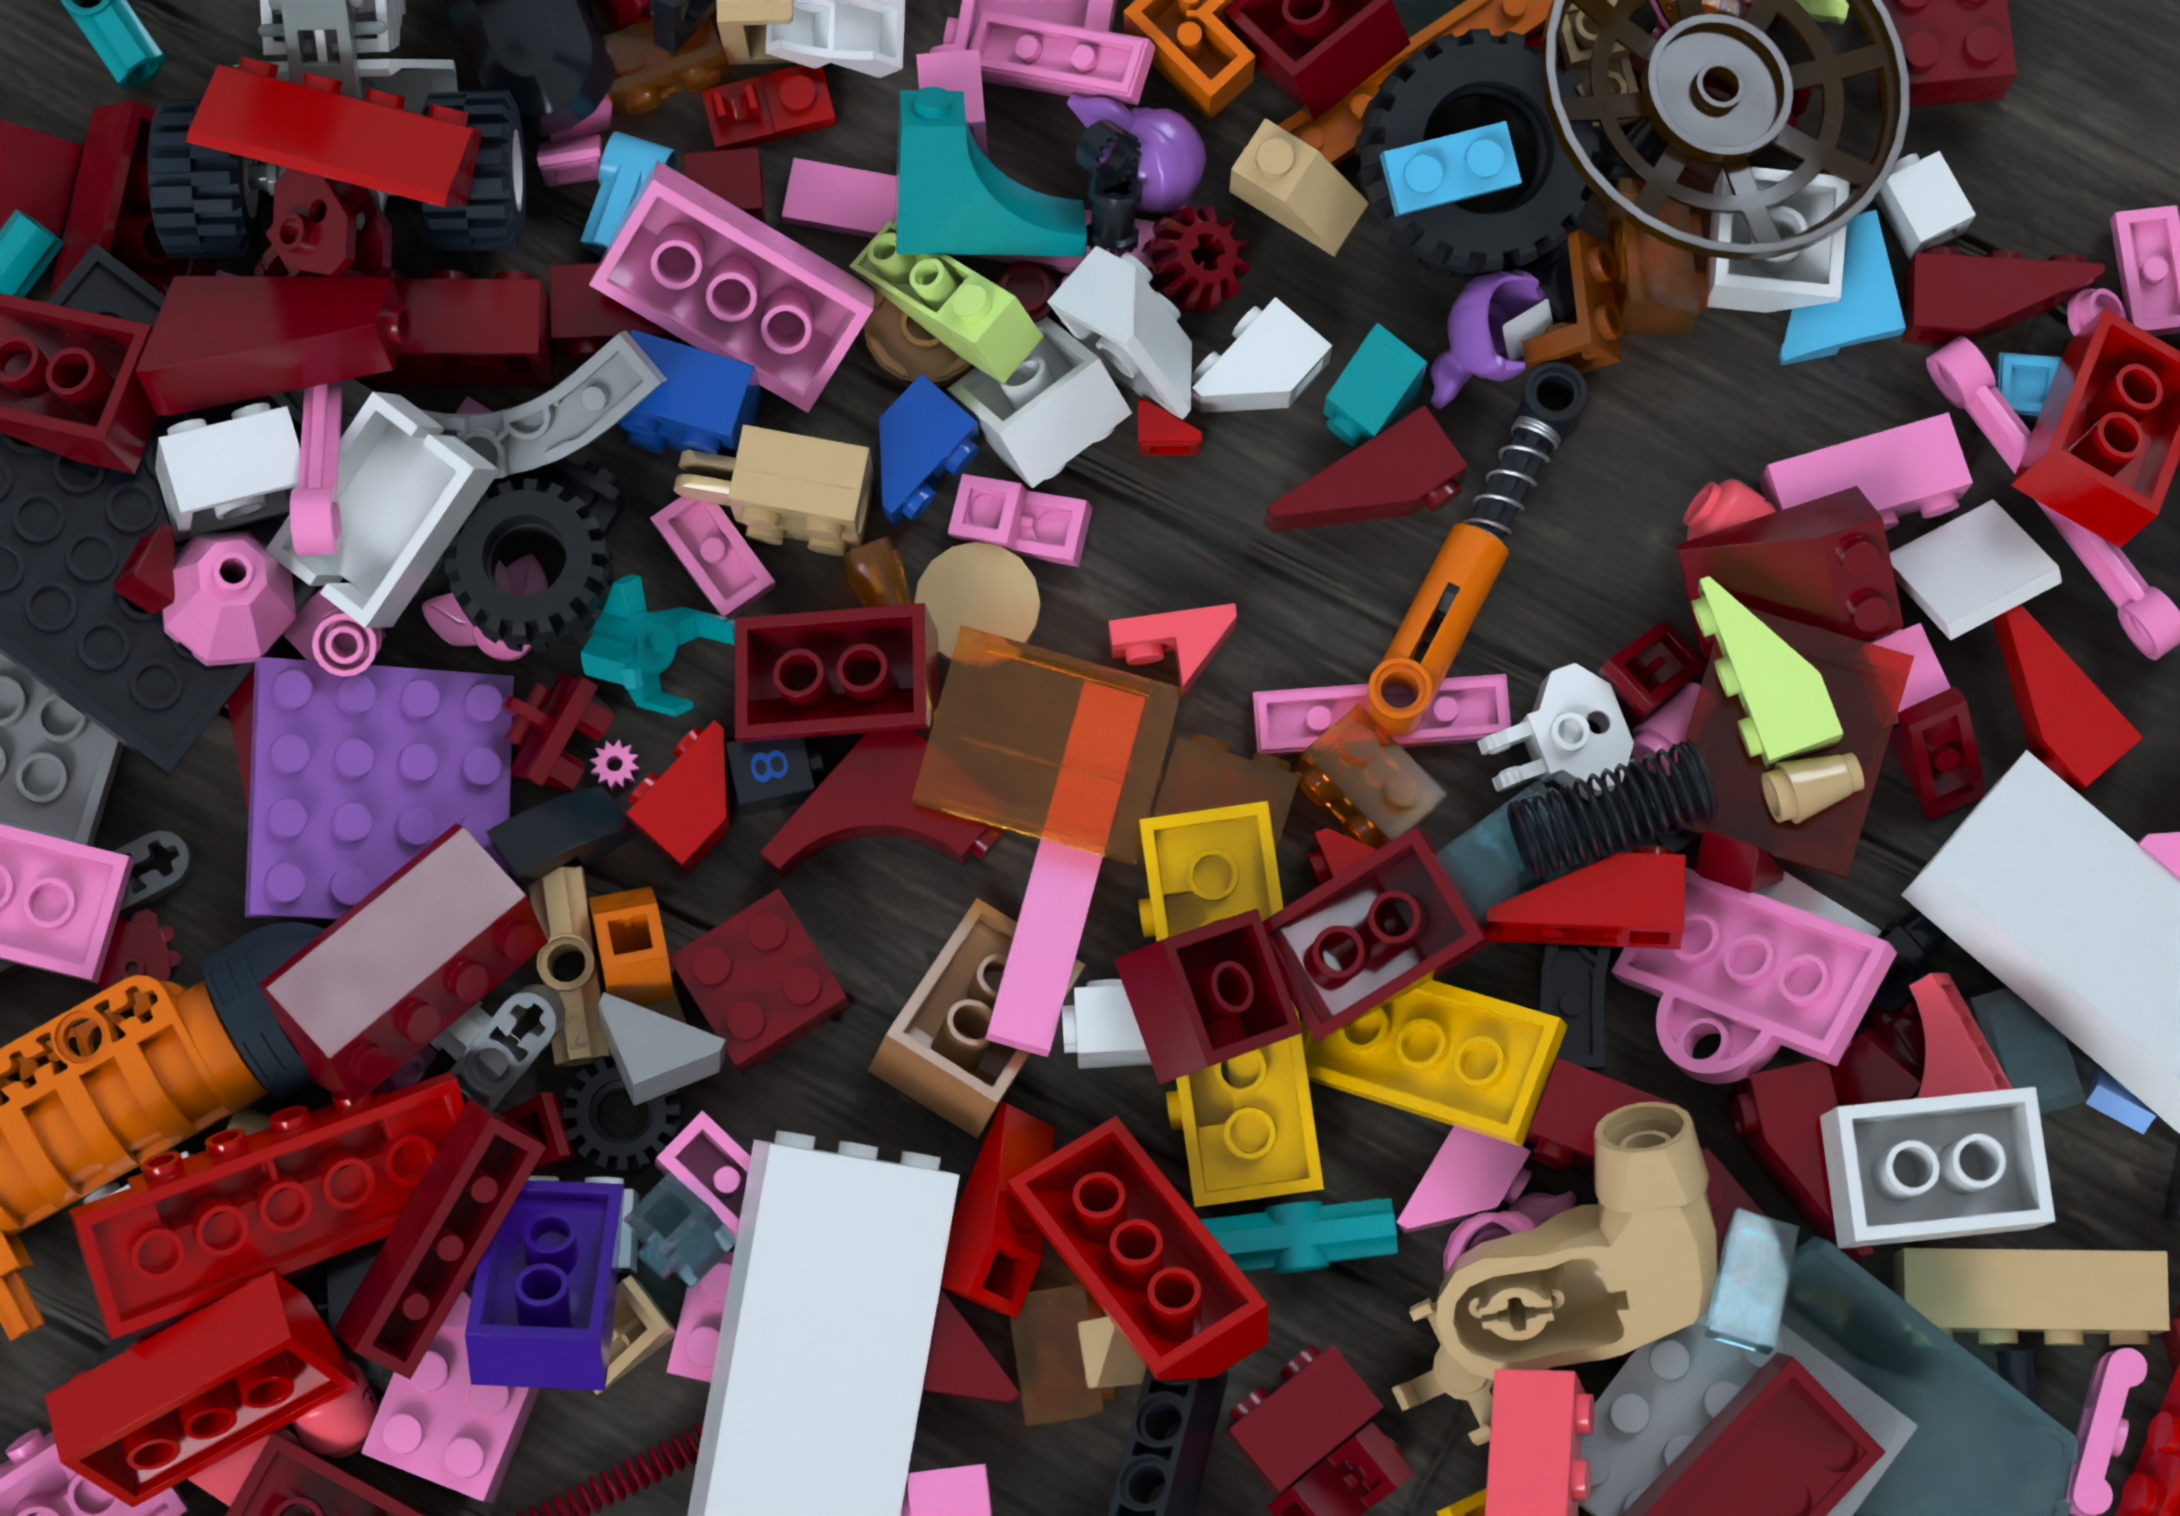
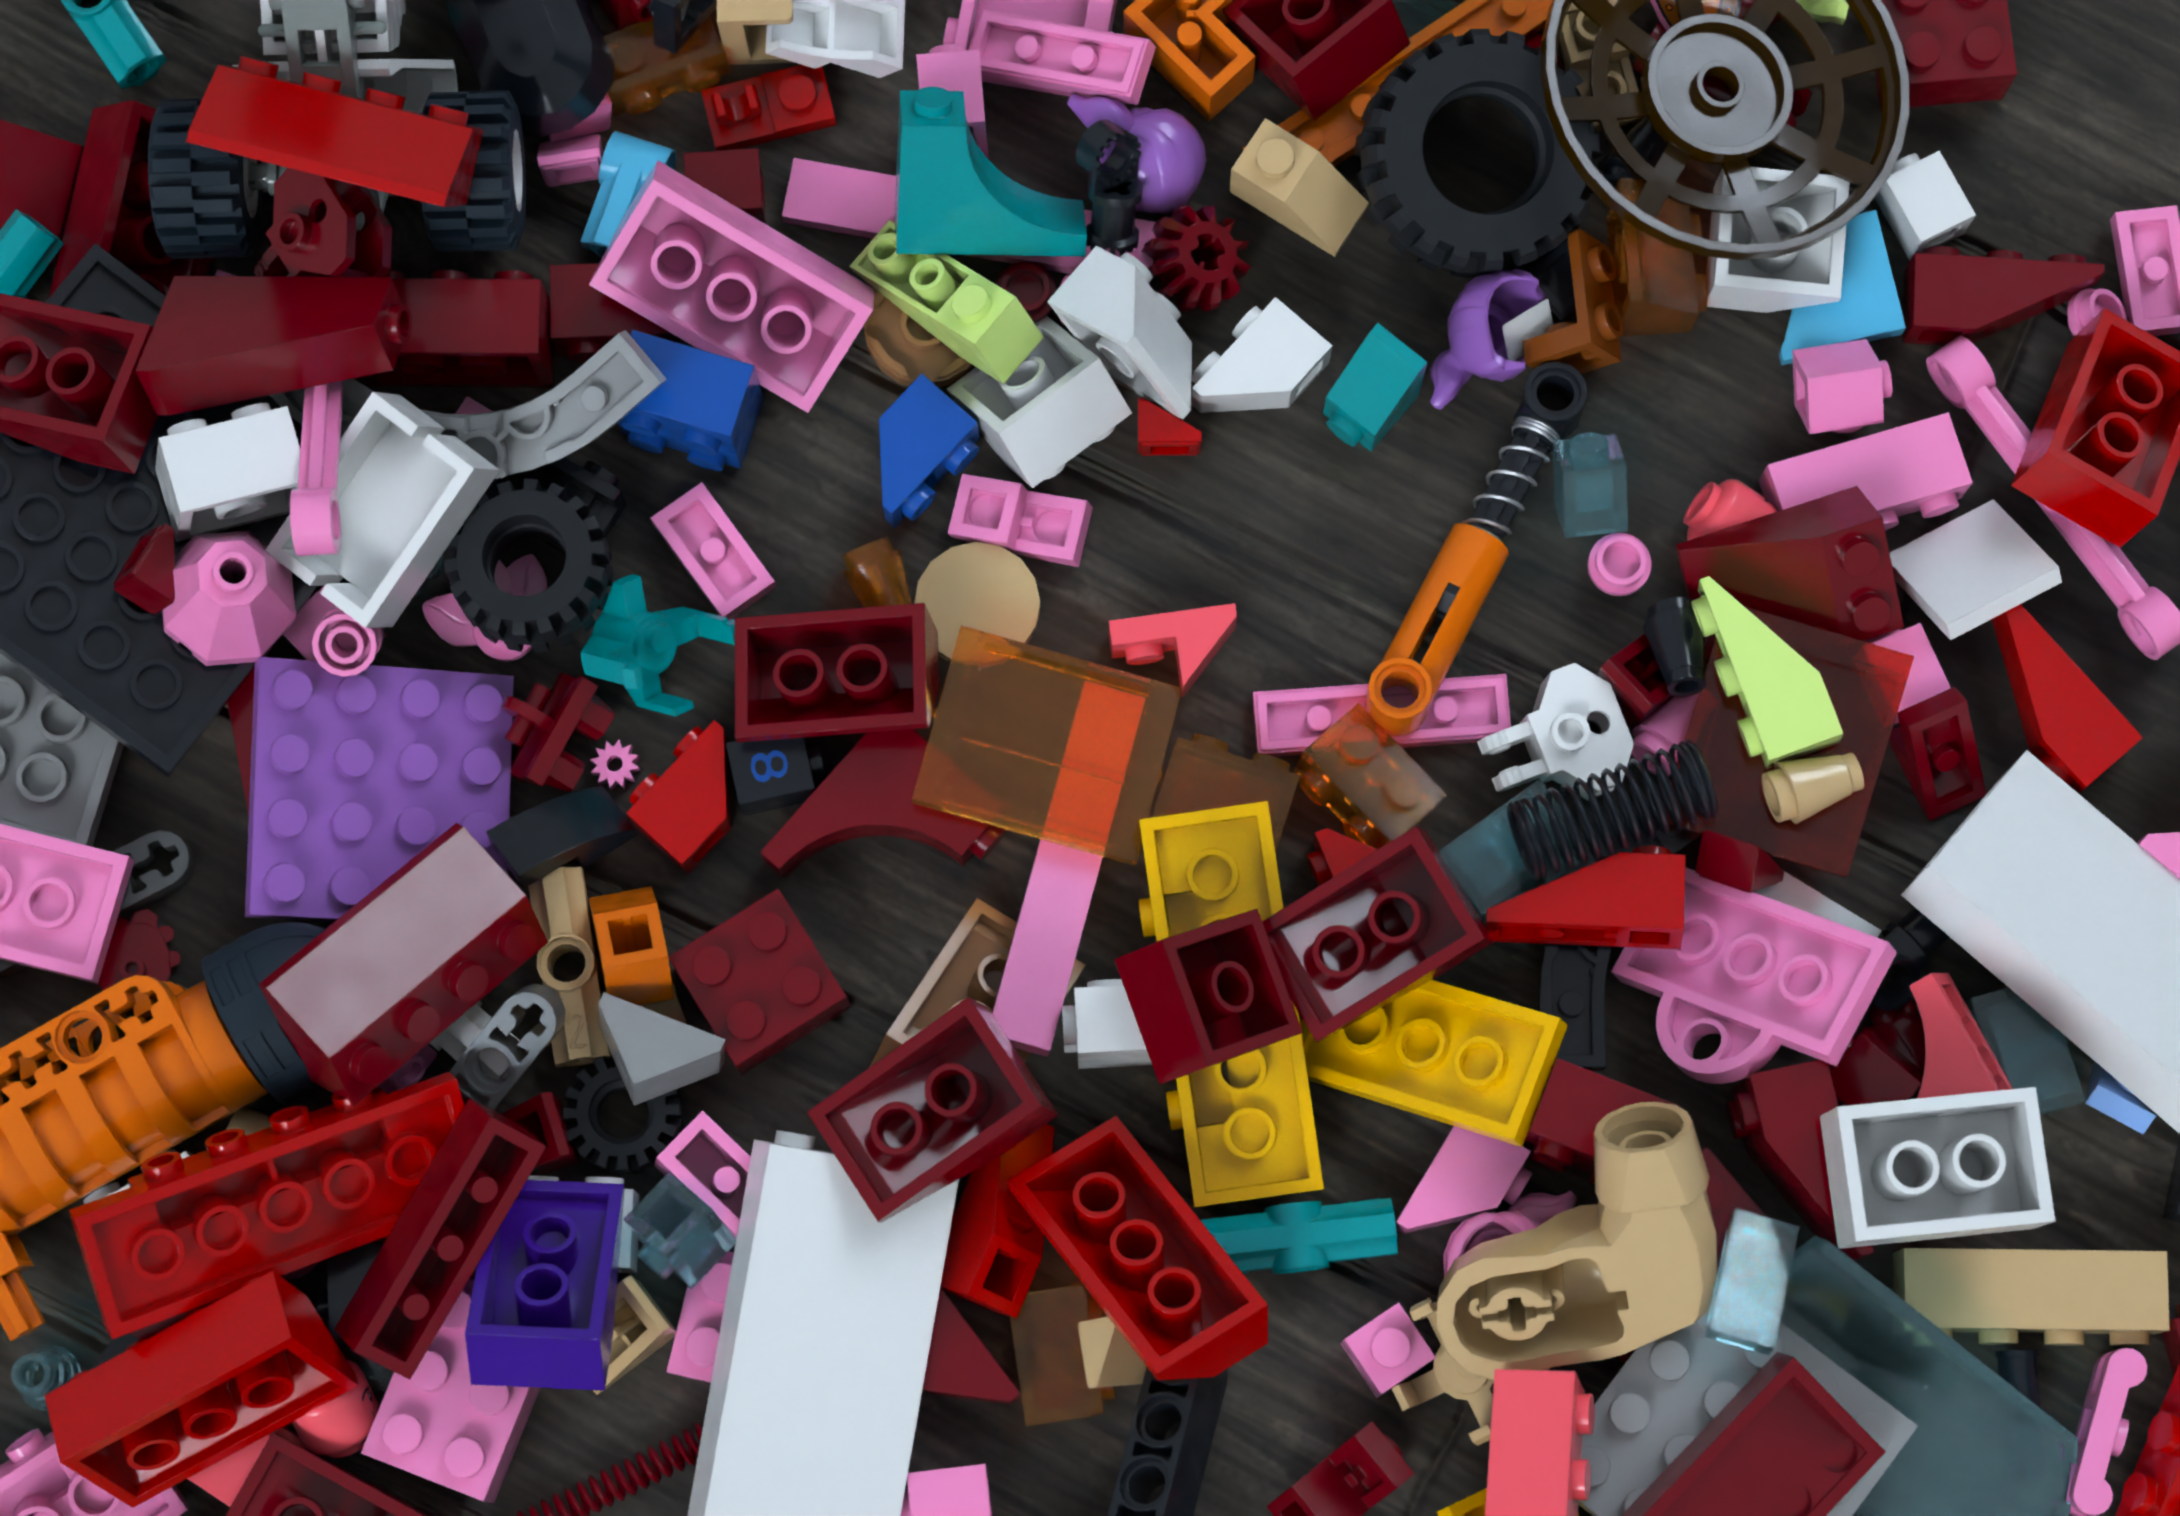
tan brick [673,425,876,556] -> none
dark red brick [1226,1344,1383,1496] -> none
dark red slope [1265,405,1468,532] -> none
medium azure plate [1380,121,1522,217] -> none
medium azure tile [1994,352,2062,422] -> none
none -> clear light blue cone [11,1345,81,1411]
none -> dark red slope [807,997,1059,1223]
none -> bright pink brick [1340,1302,1436,1398]
none -> clear light blue brick [1553,432,1628,538]
none -> bright pink plate [1587,533,1652,596]
none -> black cone [1643,597,1706,697]
none -> bright pink brick [1792,339,1892,434]

